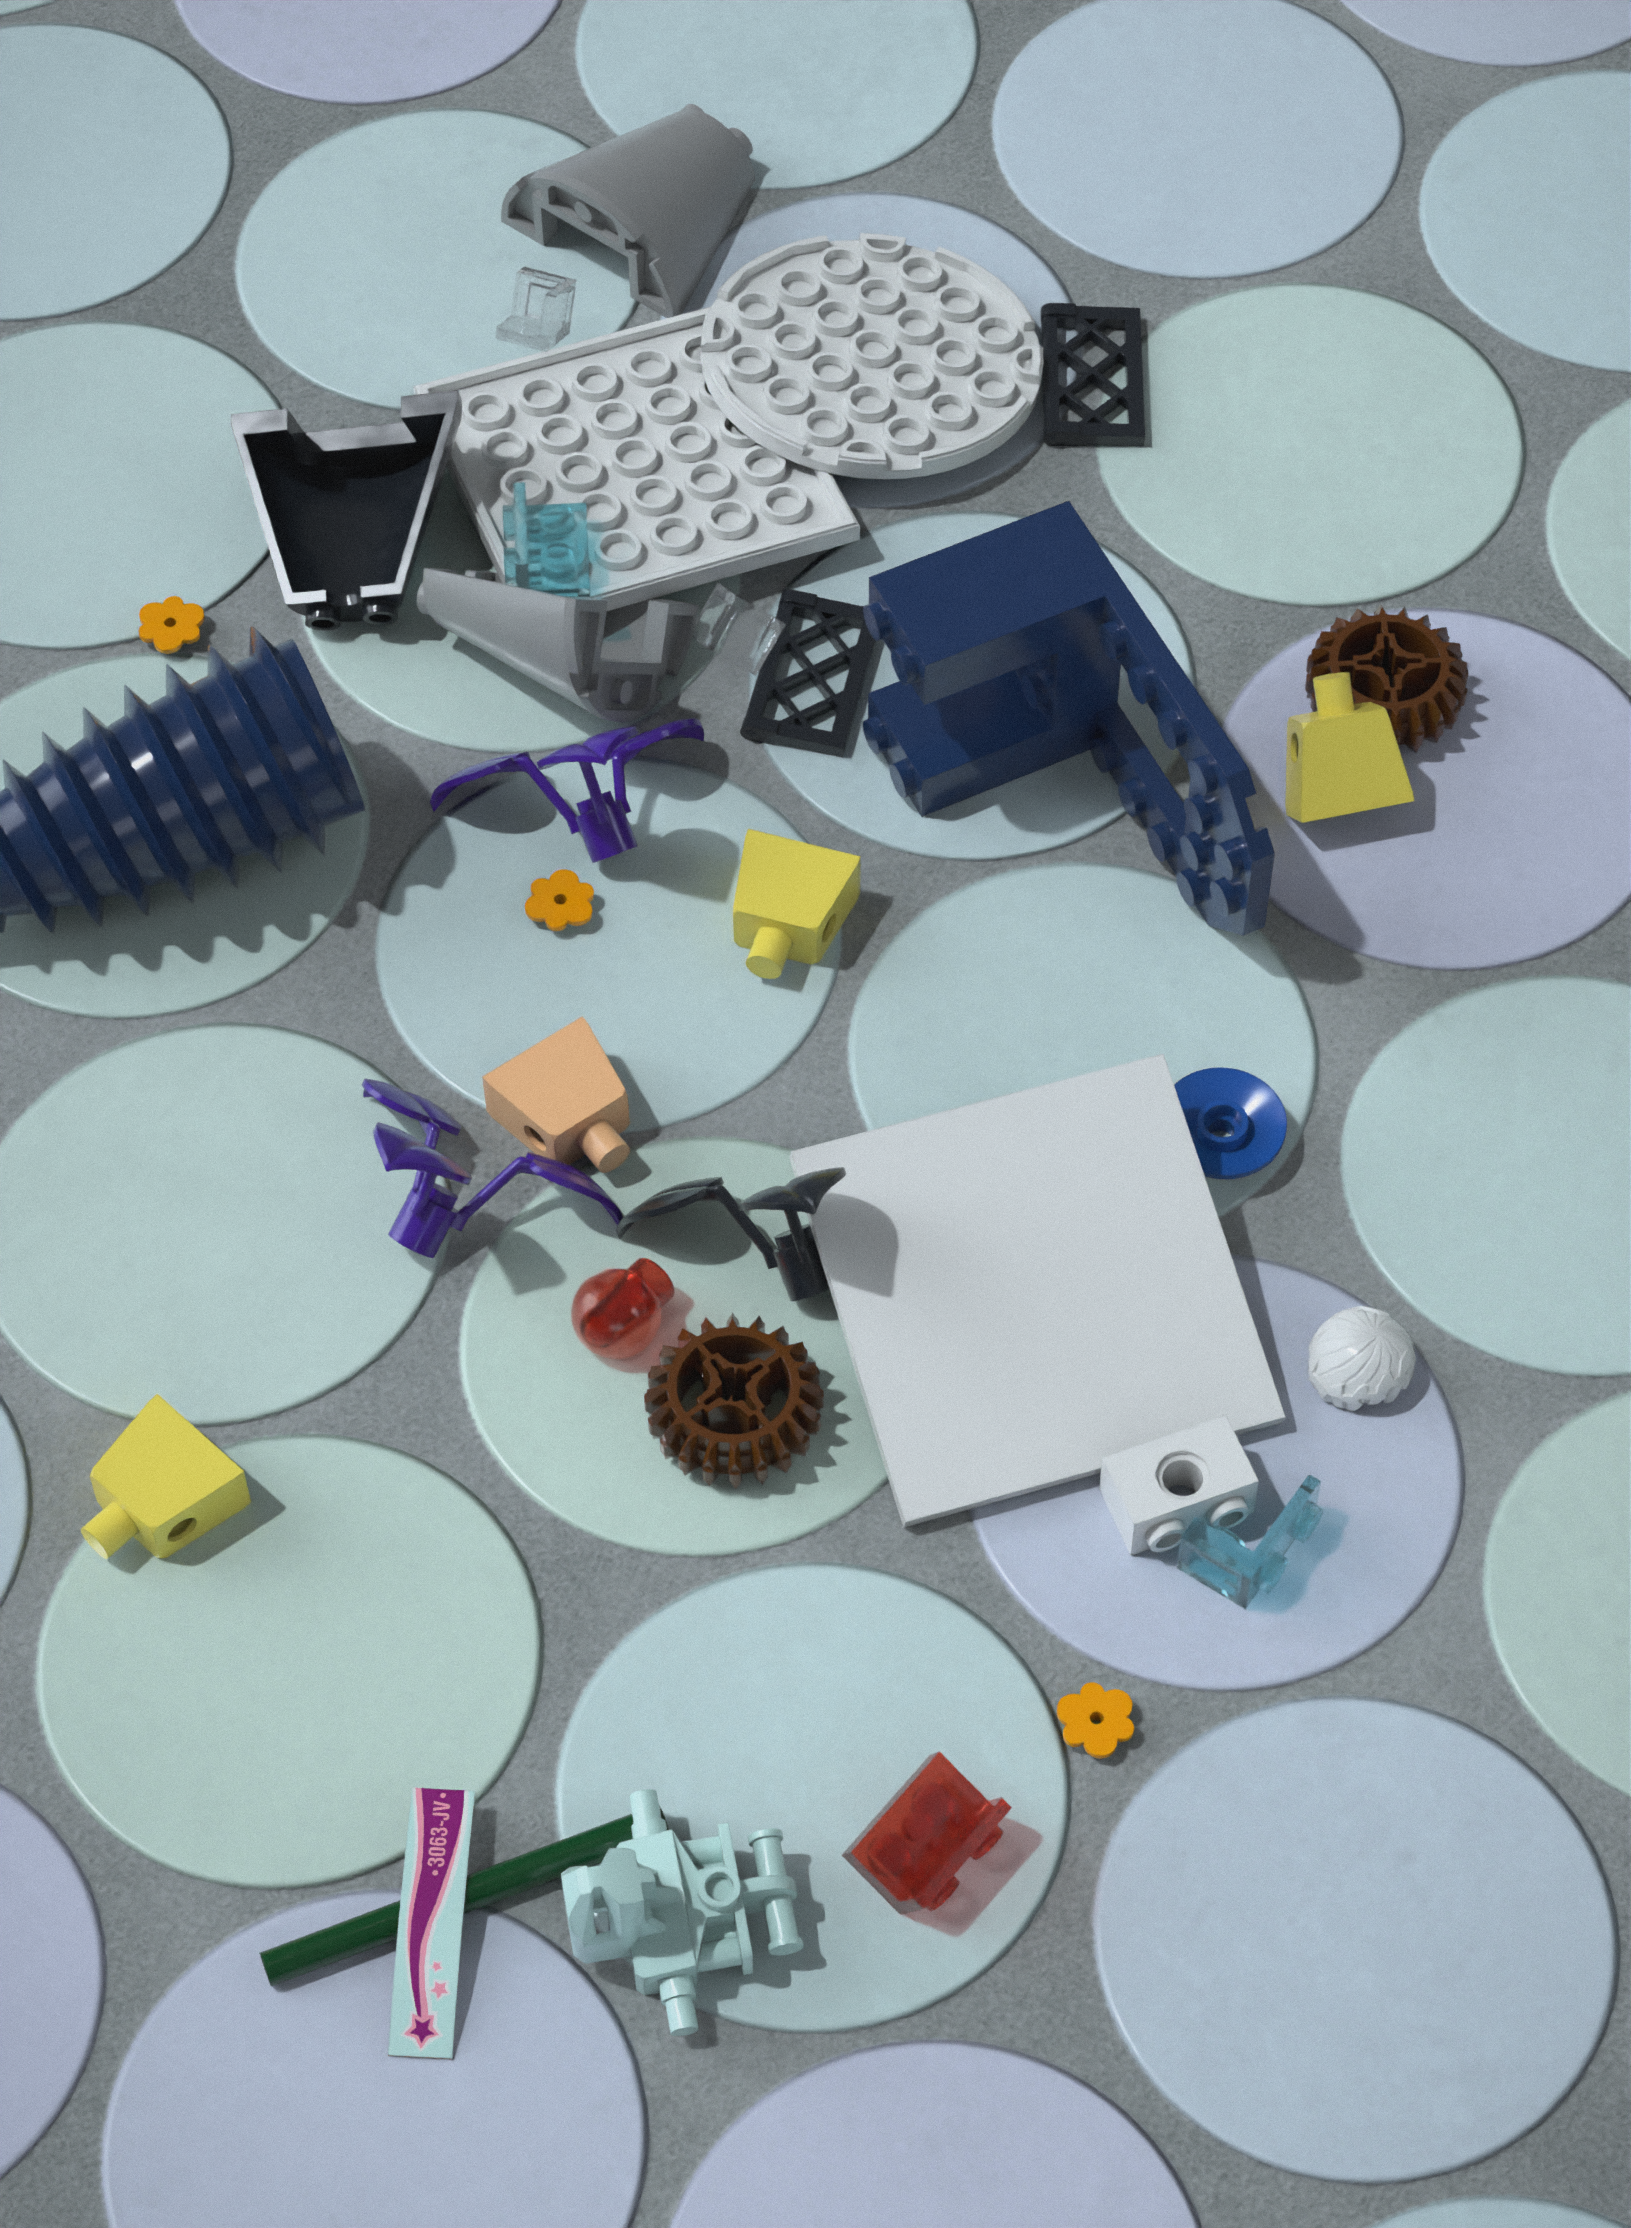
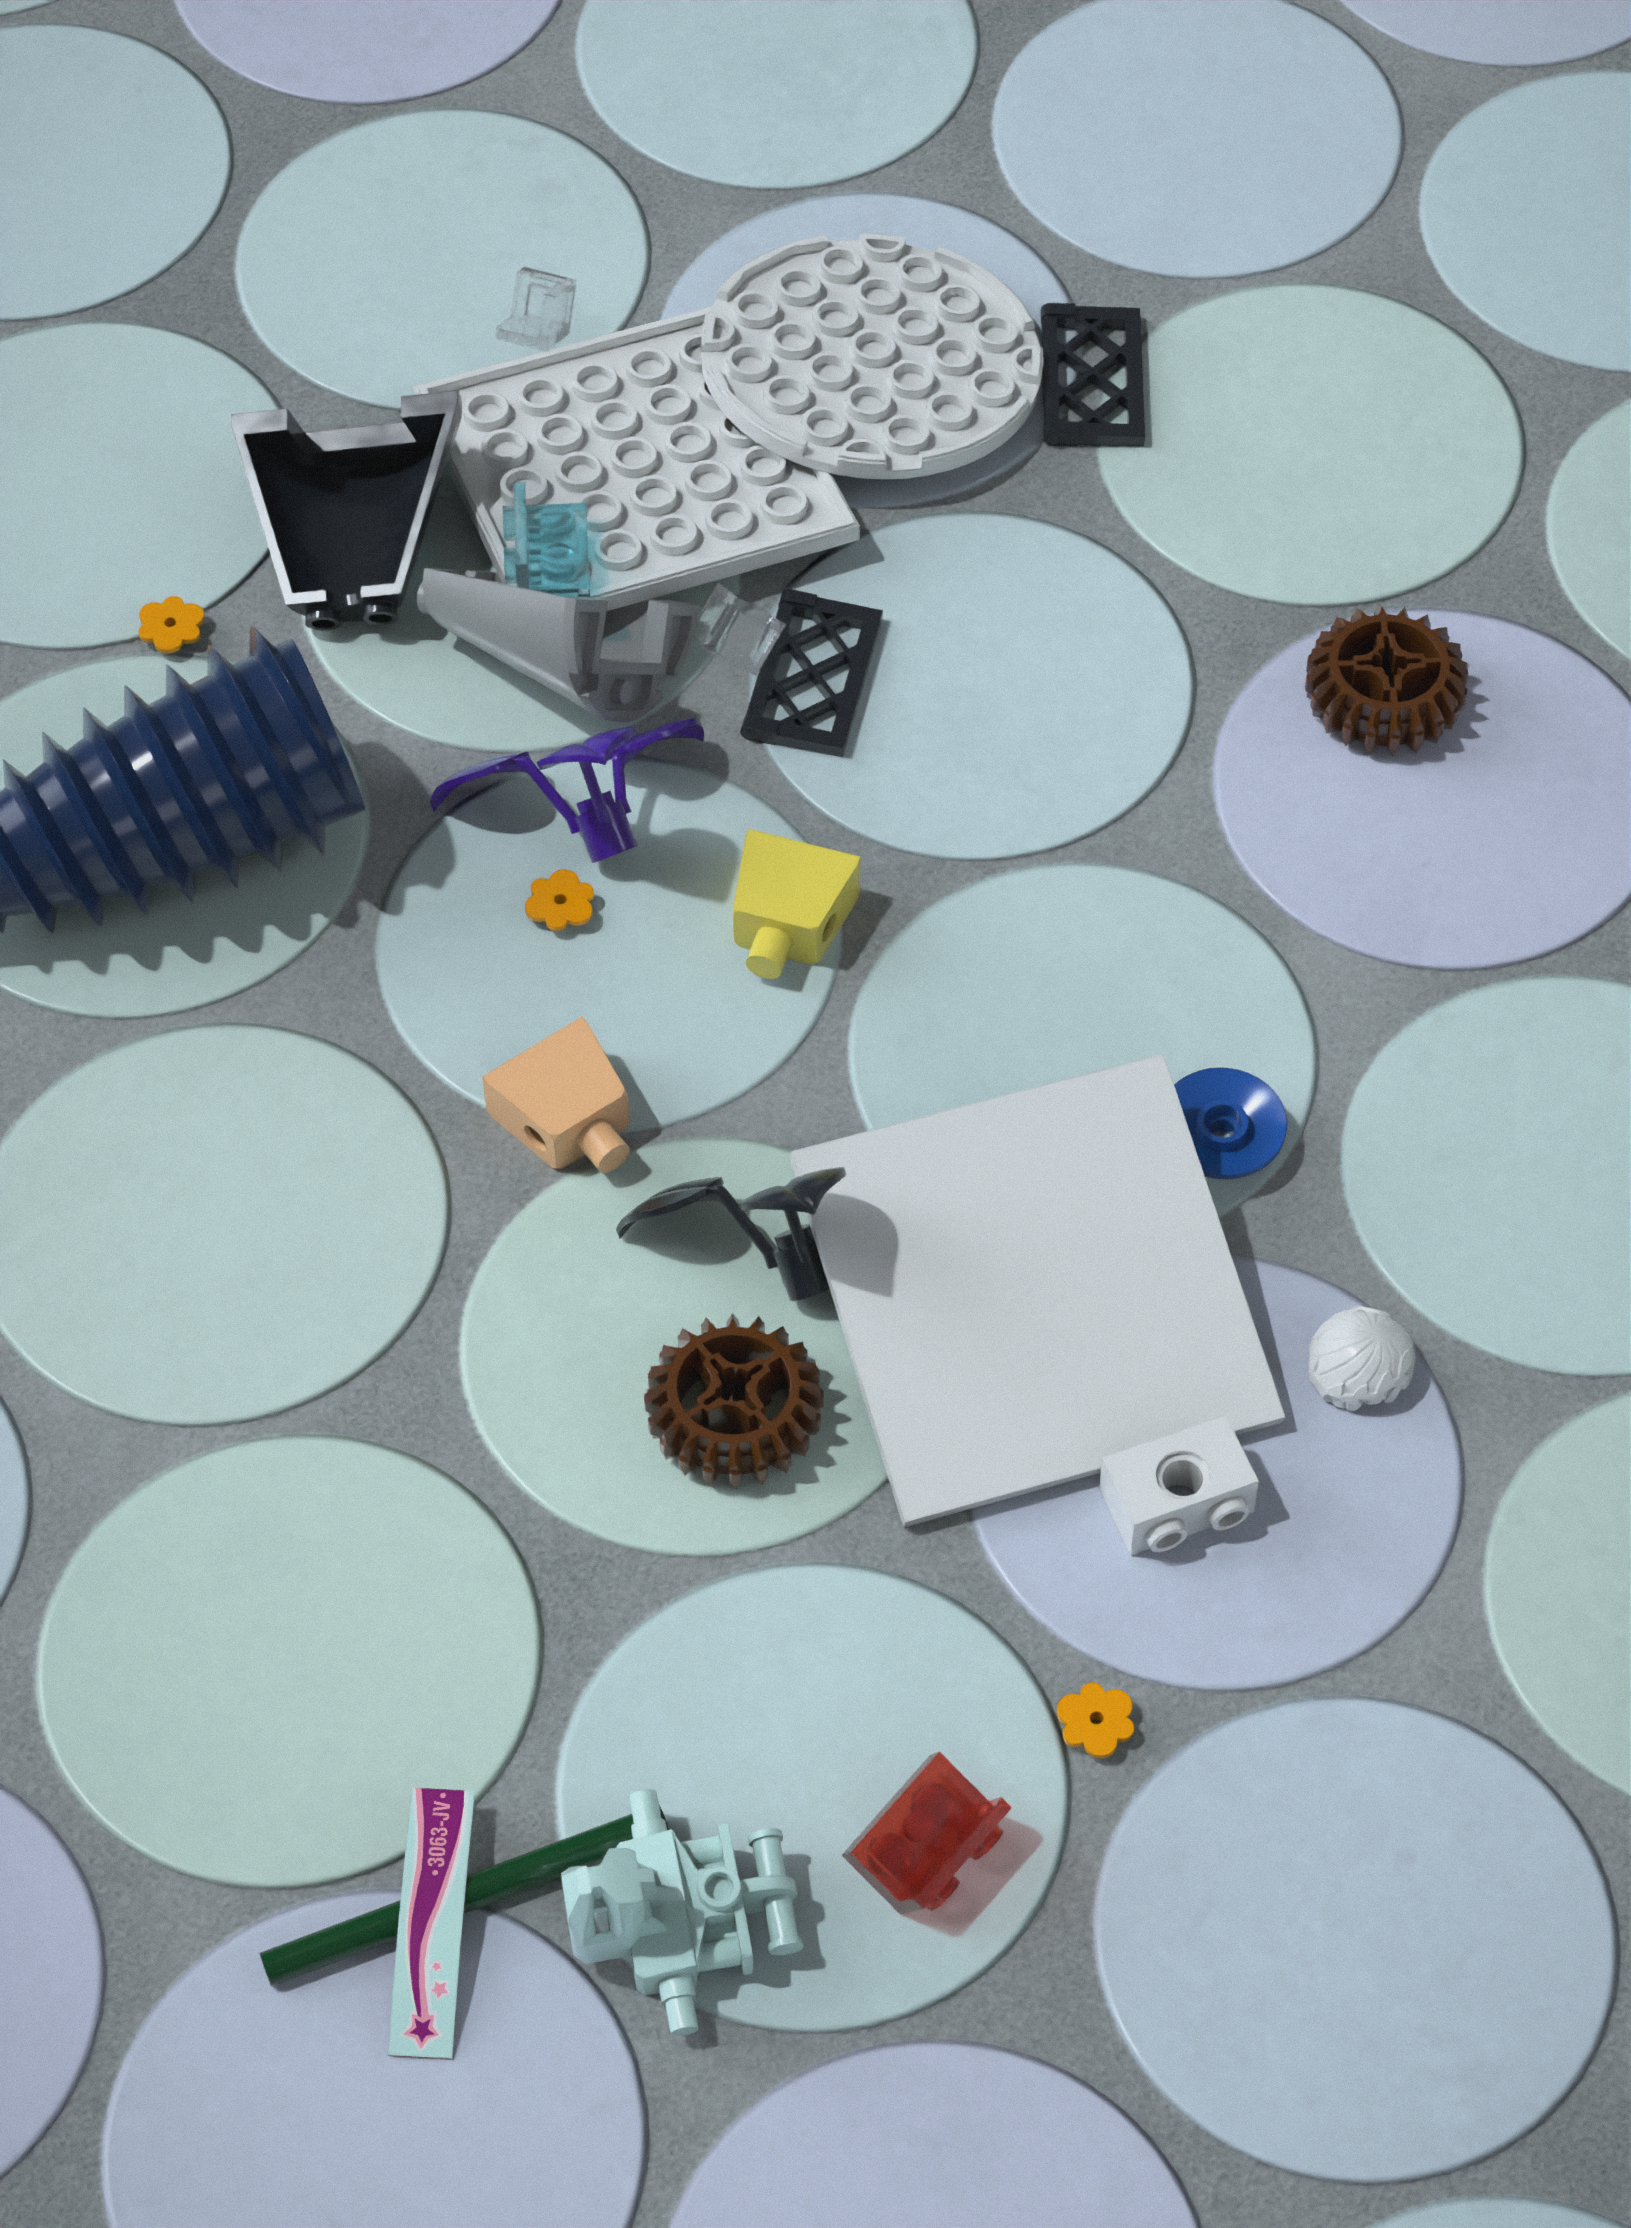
light yellow torso [81,1394,251,1559] -> none
dark purple plant [361,1079,623,1258] -> none
light grey cone [501,104,755,318] -> none
clear red piece [571,1258,674,1359] -> none
dark blue bracket [863,501,1275,936] -> none
clear light blue bracket [1177,1474,1324,1610] -> none
light yellow torso [1285,672,1414,823] -> none

